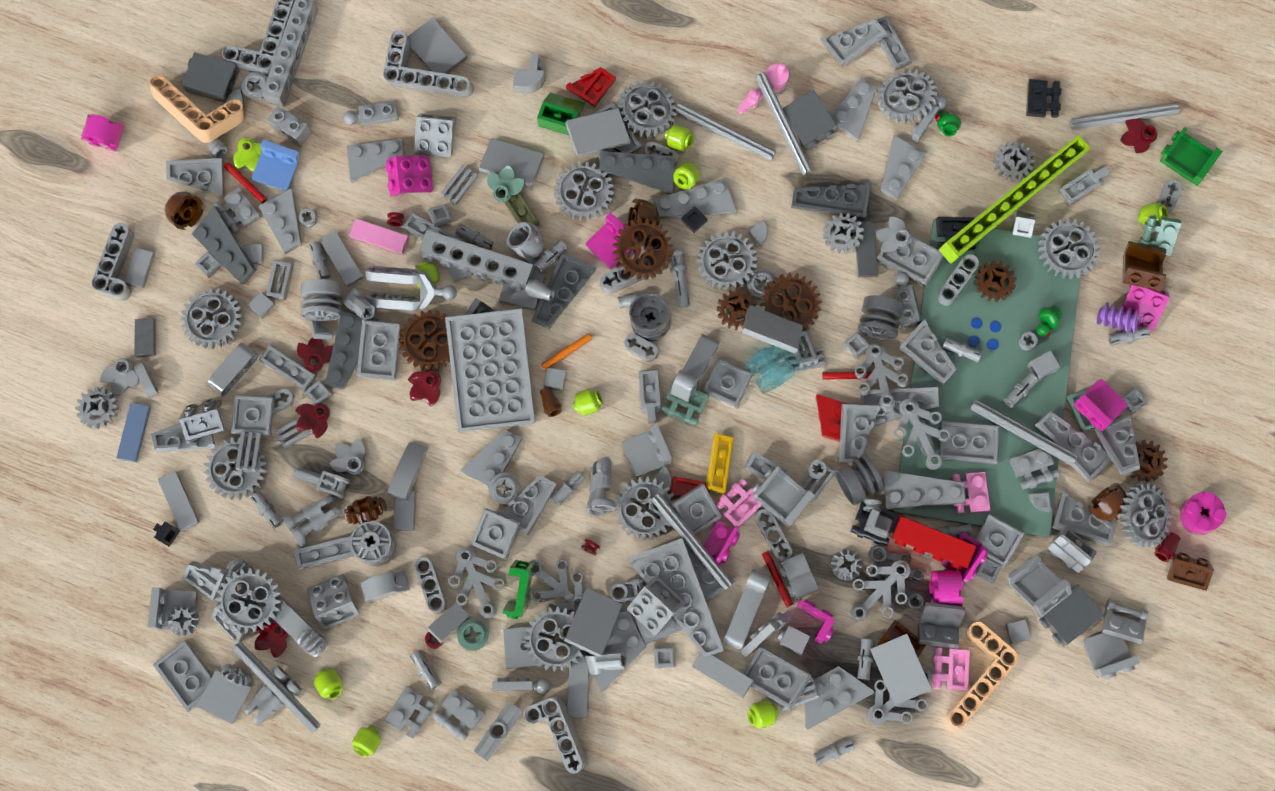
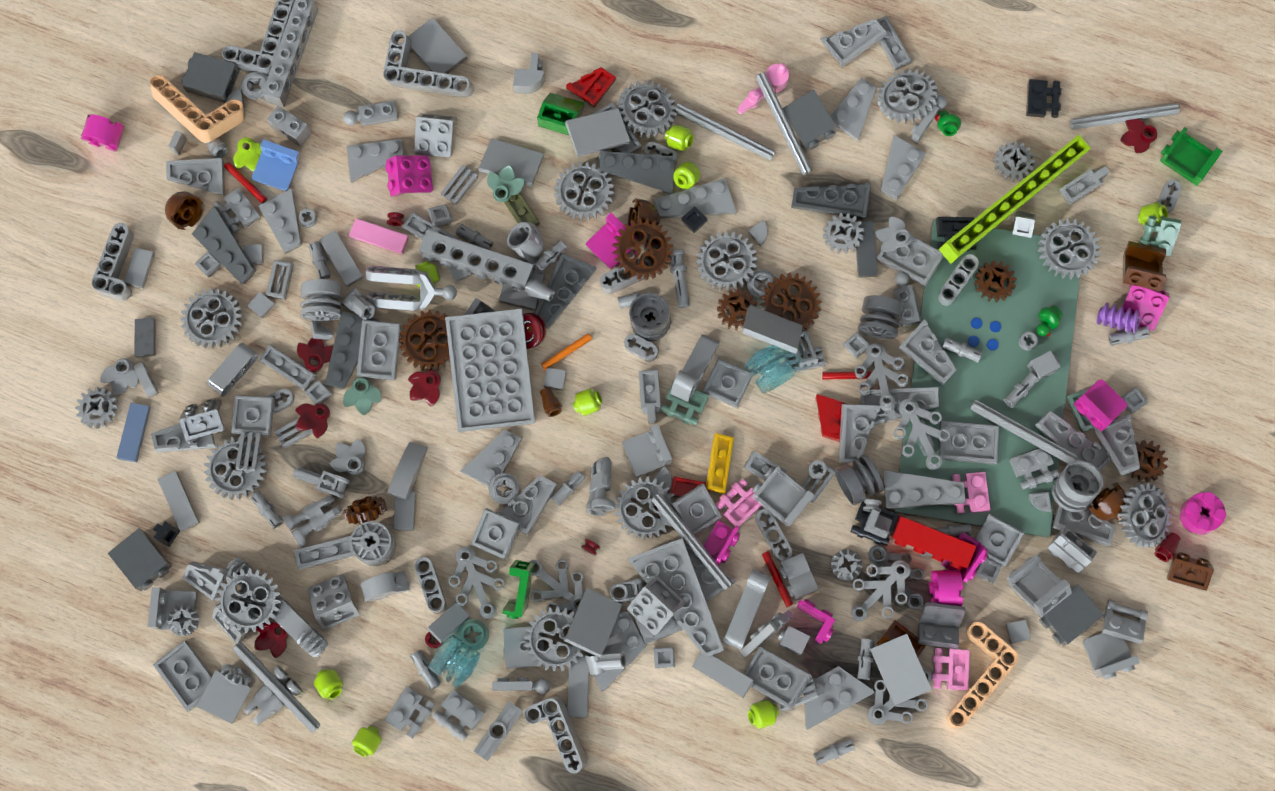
none -> dark grey brick [108,528,172,591]
none -> light grey tile [169,130,187,156]
none -> sand green plate [343,377,381,415]
none -> clear light blue wheel [429,635,481,688]
none -> dark red head [523,313,546,349]
none -> light grey wheel [1052,460,1103,512]

